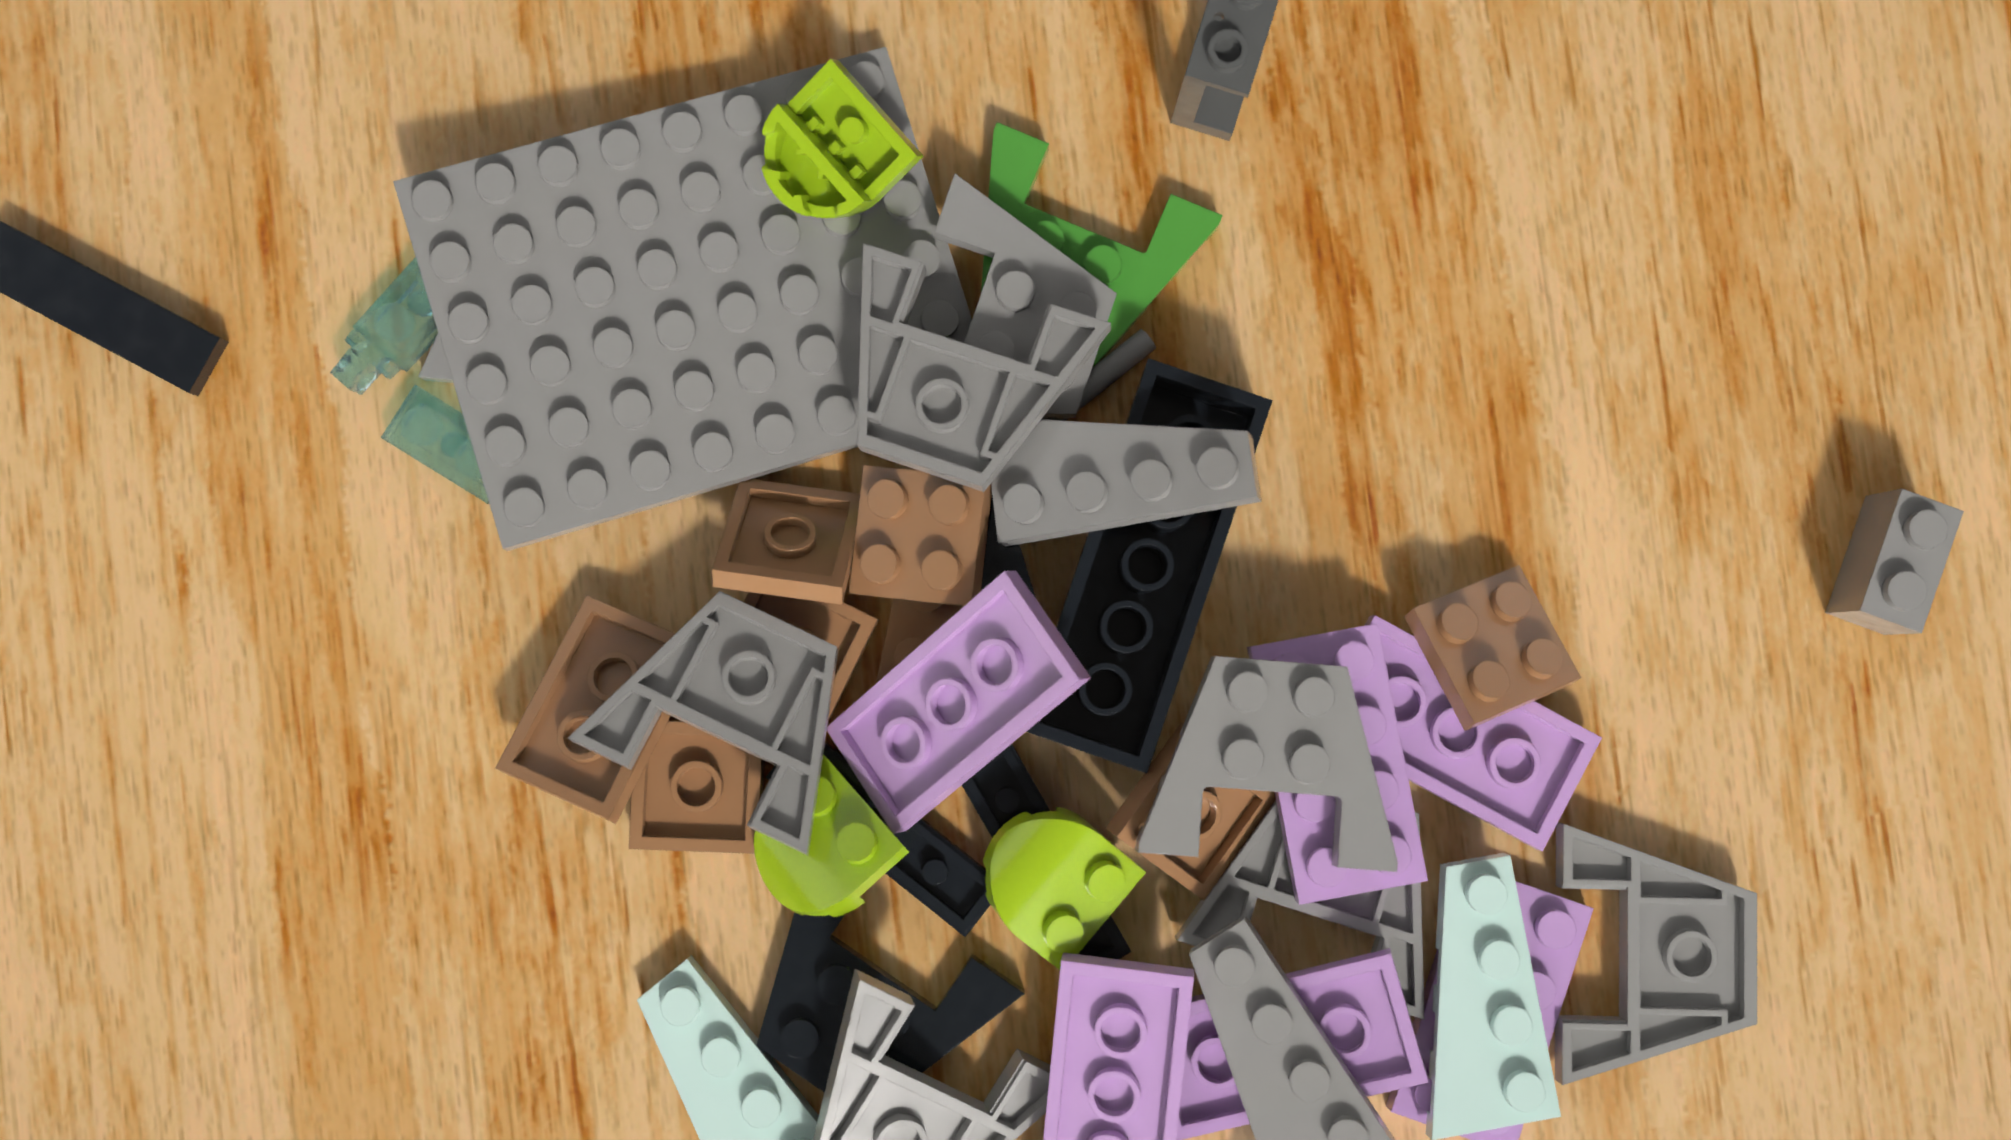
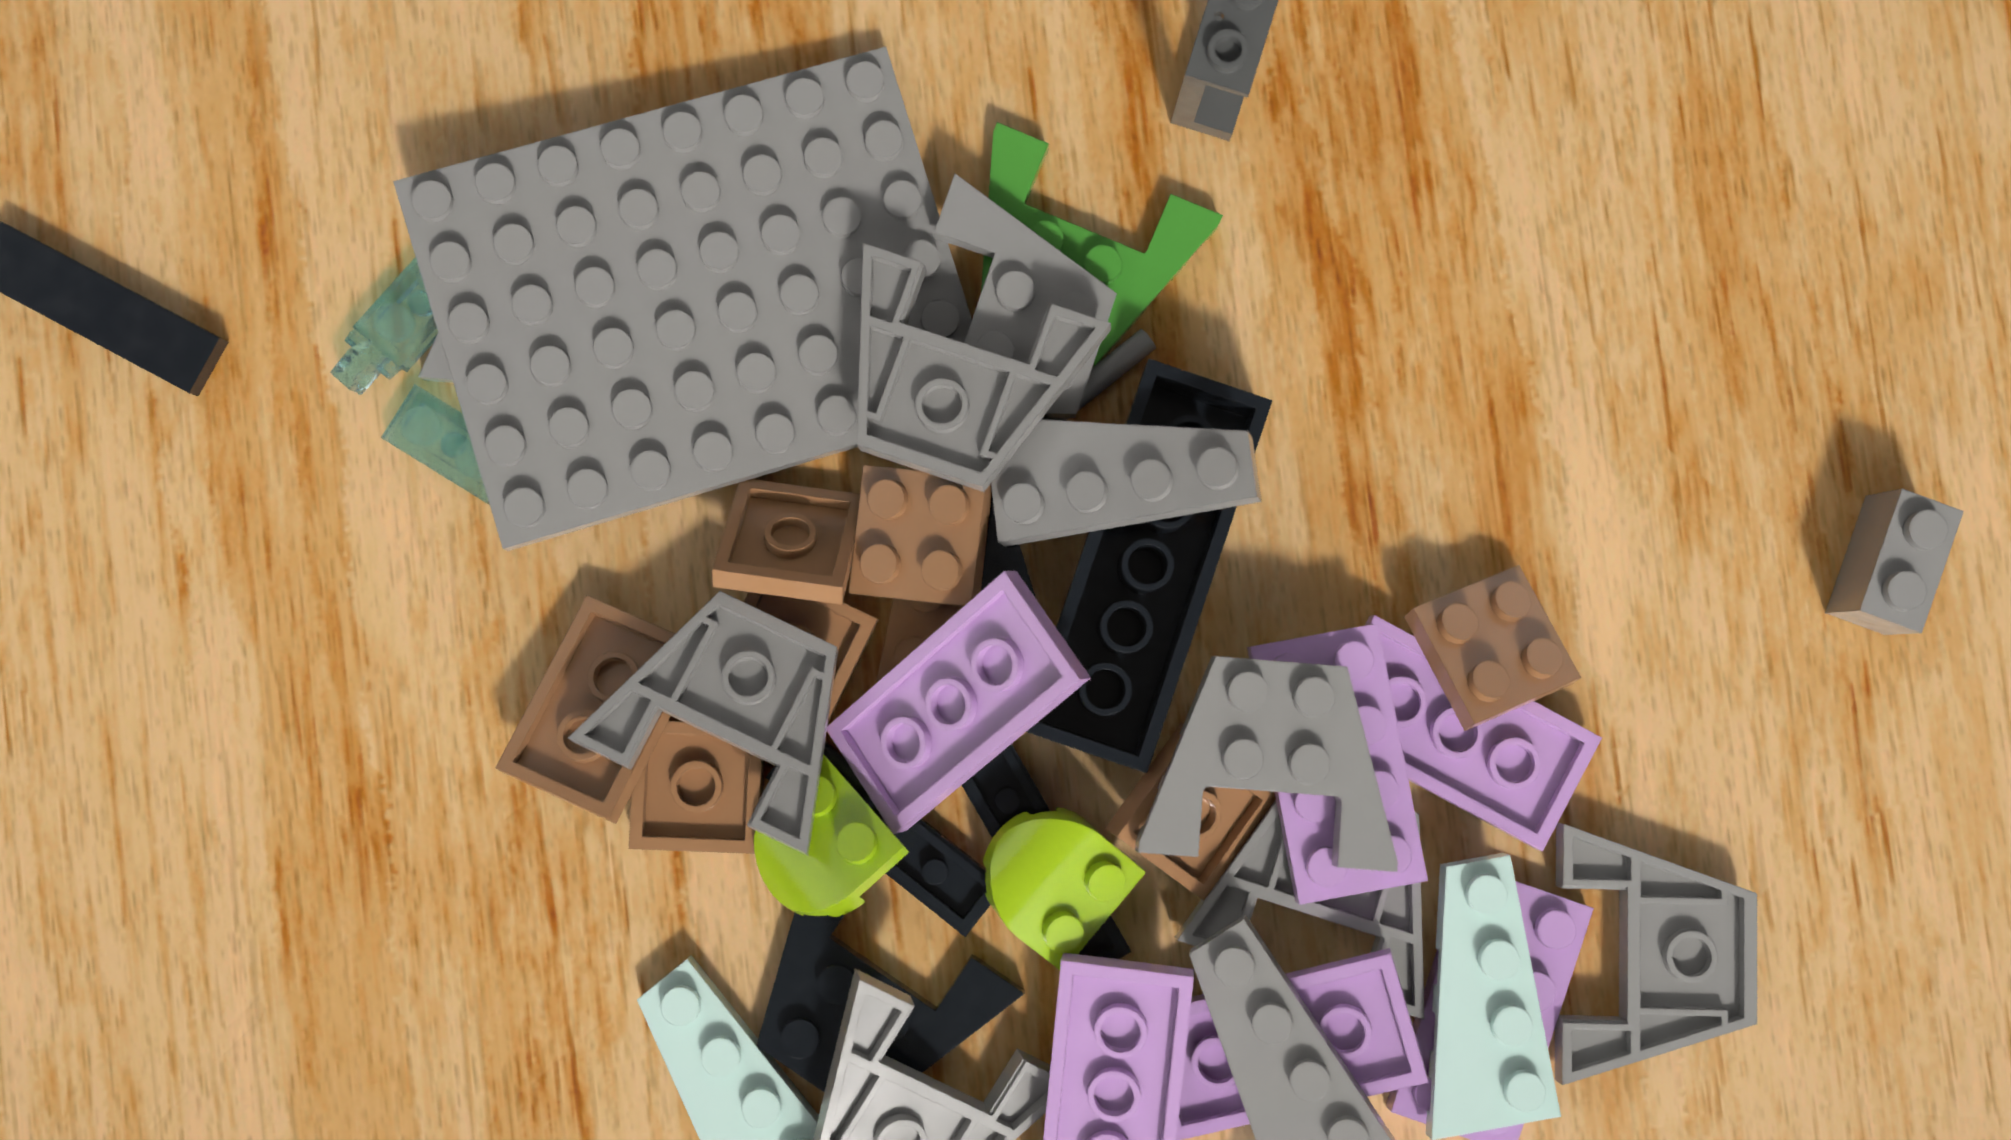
lime slope [762,58,924,218] -> none

